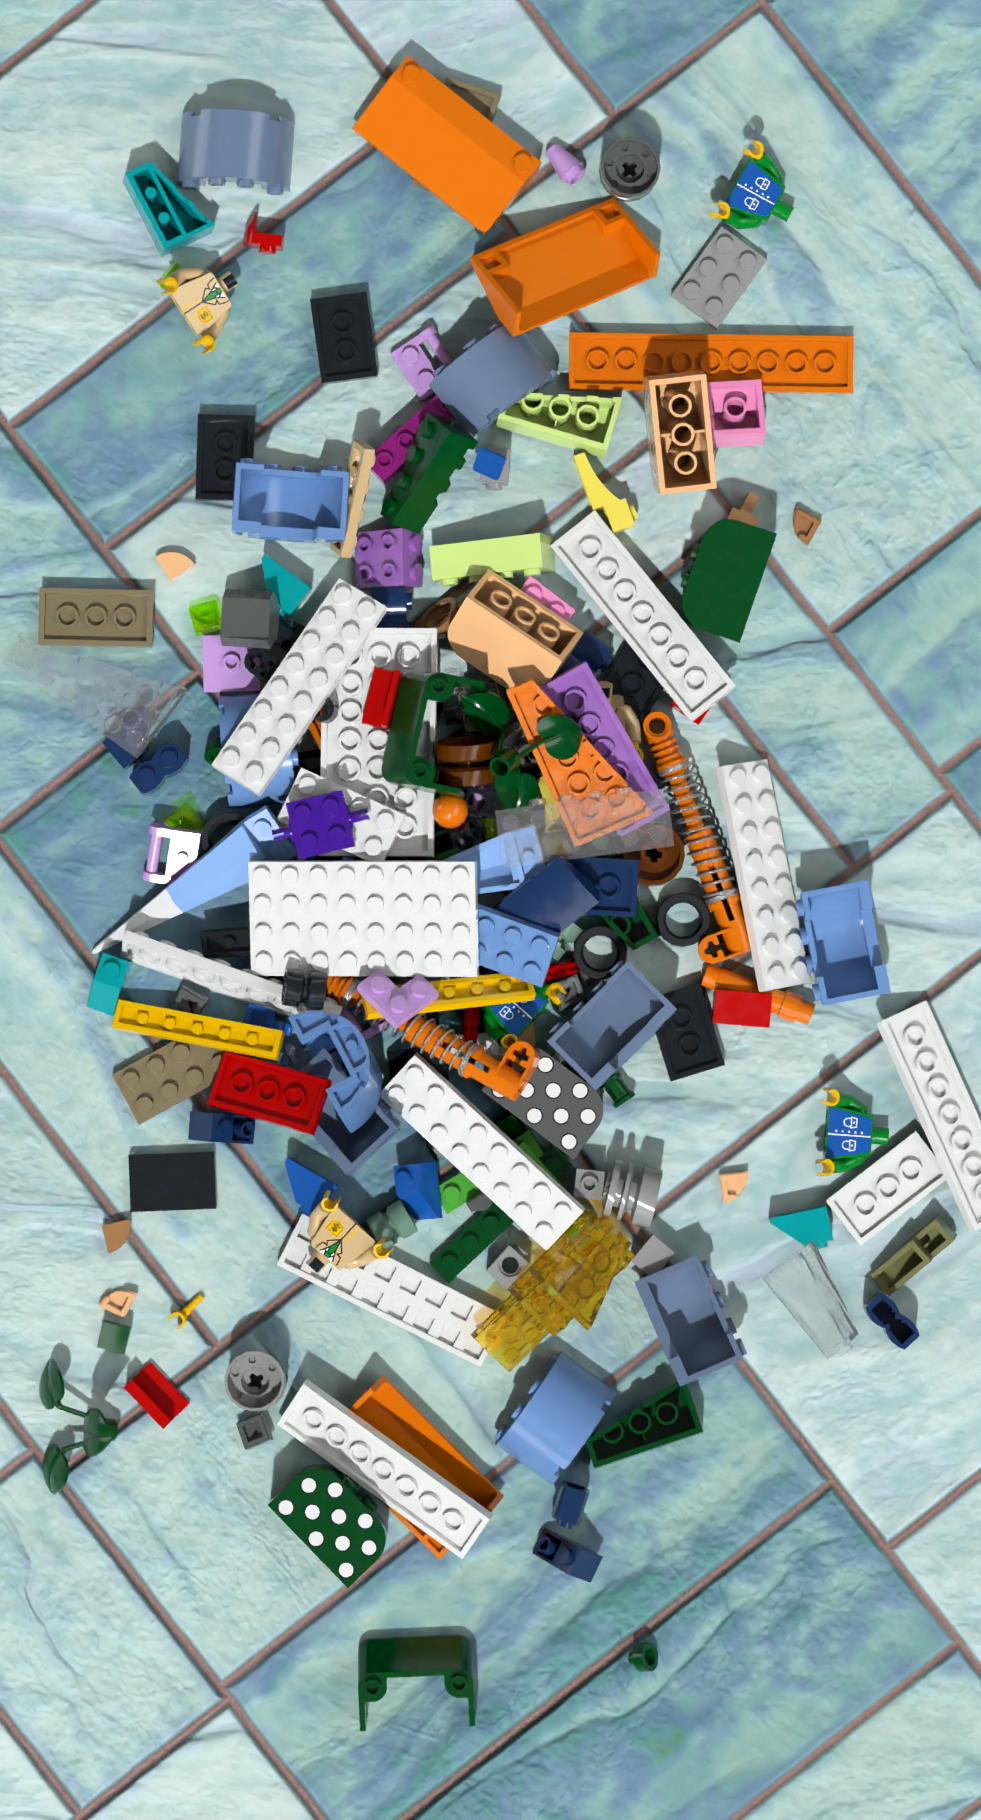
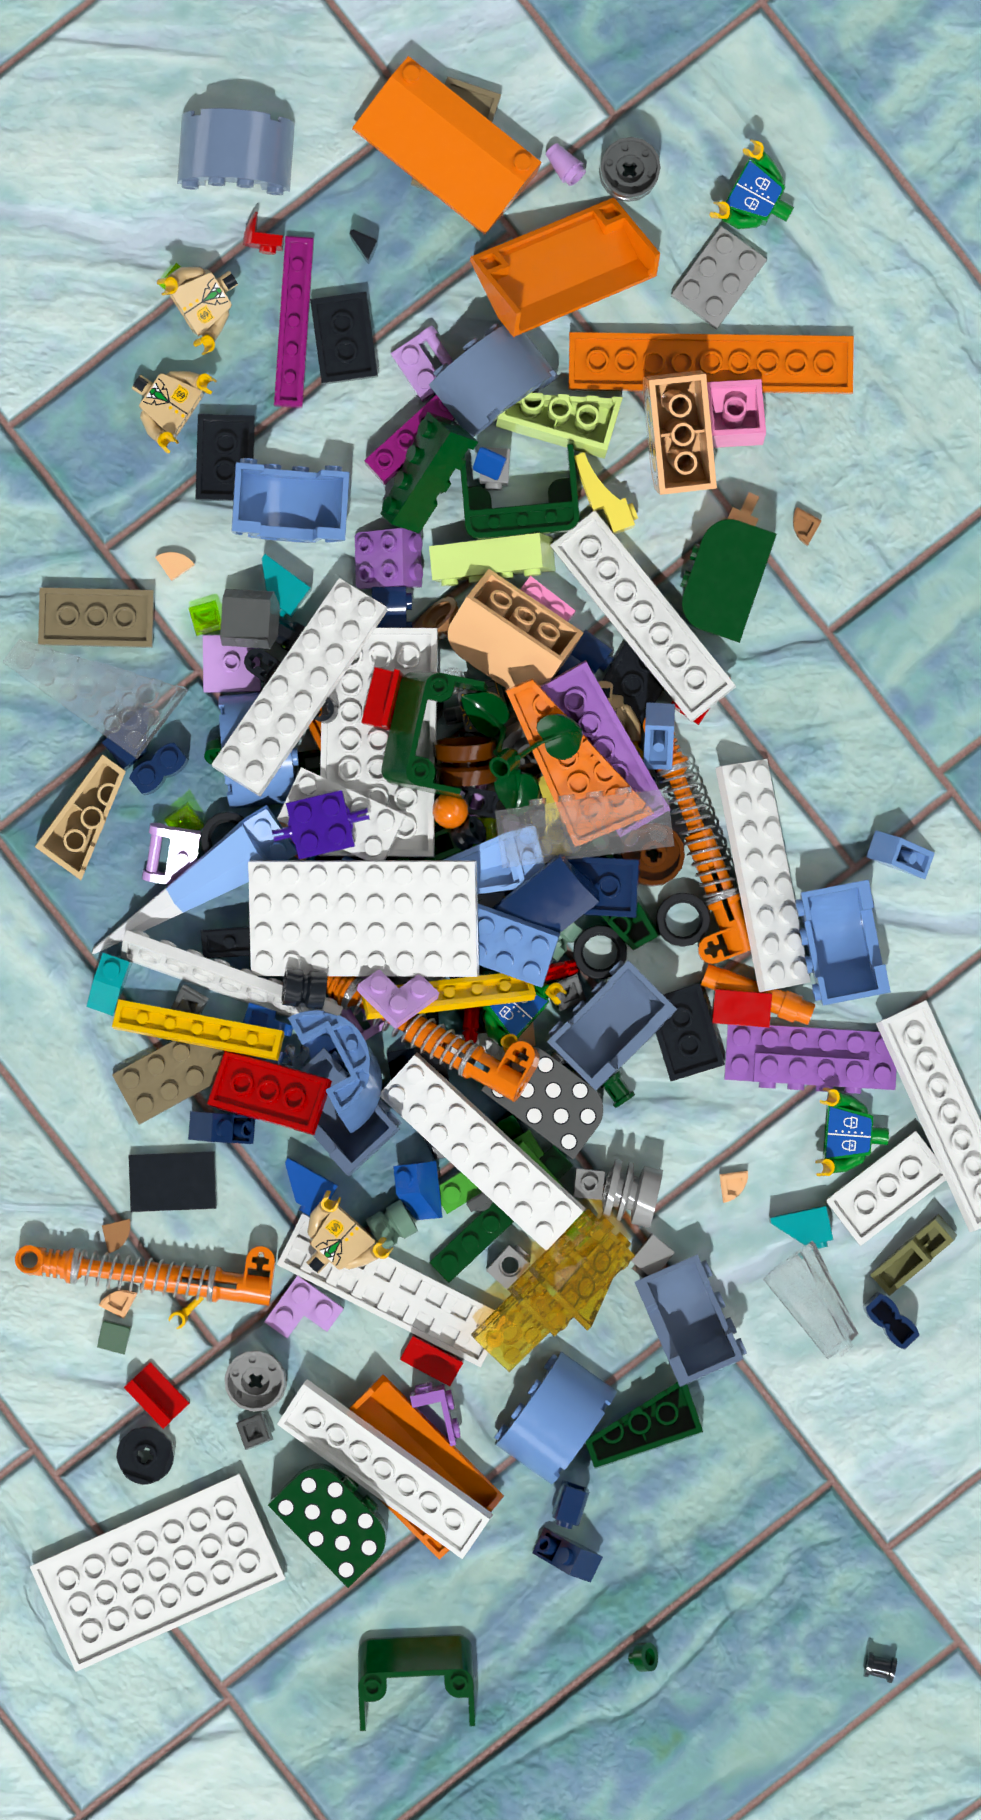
dark green plant [39,1359,118,1495] -> none
teal wedge [123,161,215,257] -> none
tan plate [329,440,375,558] -> none
none -> orange piece [15,1245,276,1306]
none -> white plate [30,1473,286,1672]
none -> tan wedge [35,754,126,880]
none -> black plate [116,1426,174,1485]
none -> tan torso [132,371,217,453]
none -> lavender plate [264,1275,344,1338]
none -> magenta tile [274,236,314,408]
none -> black slope [349,229,378,264]
none -> red panel [400,1334,464,1386]
none -> medium lavender bracket [410,1382,461,1446]
none -> dark green windscreen [460,444,580,540]
none -> medium blue slope [644,703,675,770]
none -> medium lavender plate [724,1024,897,1094]
none -> black bush [863,1652,897,1683]
none -> medium blue slope [866,831,935,879]

